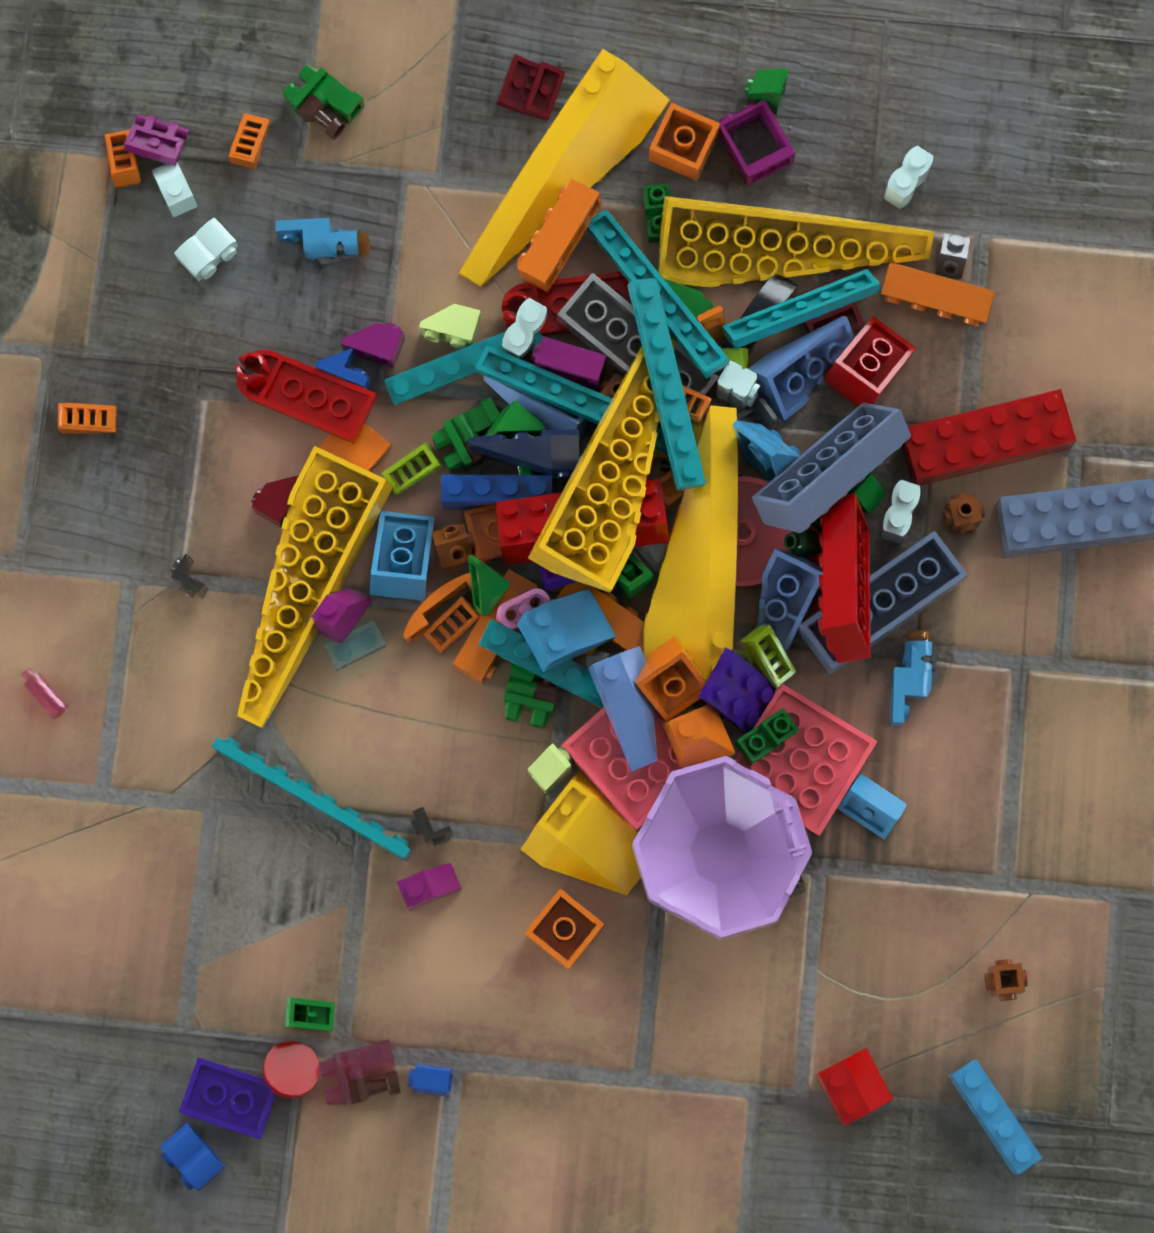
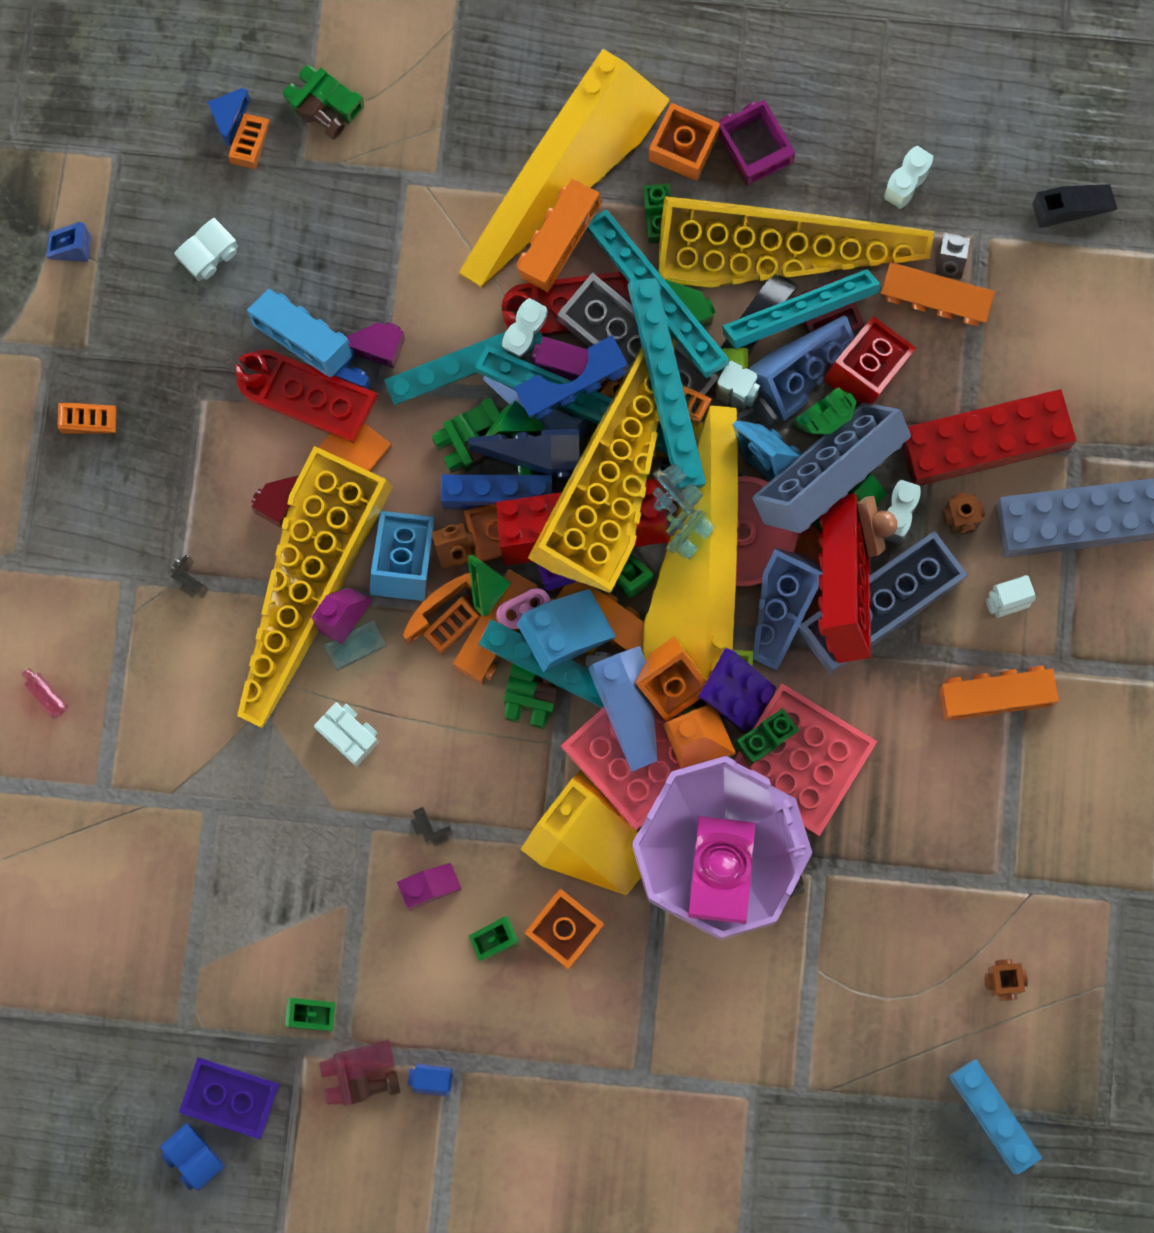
orange slope [104,130,141,188] -> none
magenta plate [124,114,189,166] -> none
light aqua slope [151,163,198,218] -> none
teal plate [212,737,412,862] -> none
tile [262,1041,321,1099] -> none
dark azure plate [275,218,370,266] -> none
lime slope [381,442,444,496] -> none
yellowish green slope [419,304,482,349] -> none
dark red slope [496,54,566,120] -> none
yellowish green slope [528,744,572,794] -> none
orange slope [697,305,726,345] -> none
lime slope [741,626,796,687] -> none
green slope [744,68,789,115] -> none
dark green plant [784,529,822,556] -> none
red slope [816,1048,893,1126] -> none
dark azure panel [837,774,907,840] -> none
dark azure plate [890,630,939,727] -> none
none -> blue slope [46,222,91,262]
none -> blue slope [208,88,251,146]
none -> dark azure brick [247,289,352,378]
none -> light aqua brick [314,702,379,767]
none -> green slope [468,915,520,962]
none -> blue arch [514,335,630,421]
none -> clear light blue hips [653,463,703,516]
none -> clear light blue hips [666,509,716,559]
none -> dark pink slope [688,816,755,924]
none -> green slope [791,387,857,434]
none -> nougat tile [857,496,898,557]
none -> orange brick [939,666,1059,721]
none -> light aqua brick [986,575,1036,618]
none -> black slope [1032,184,1118,229]

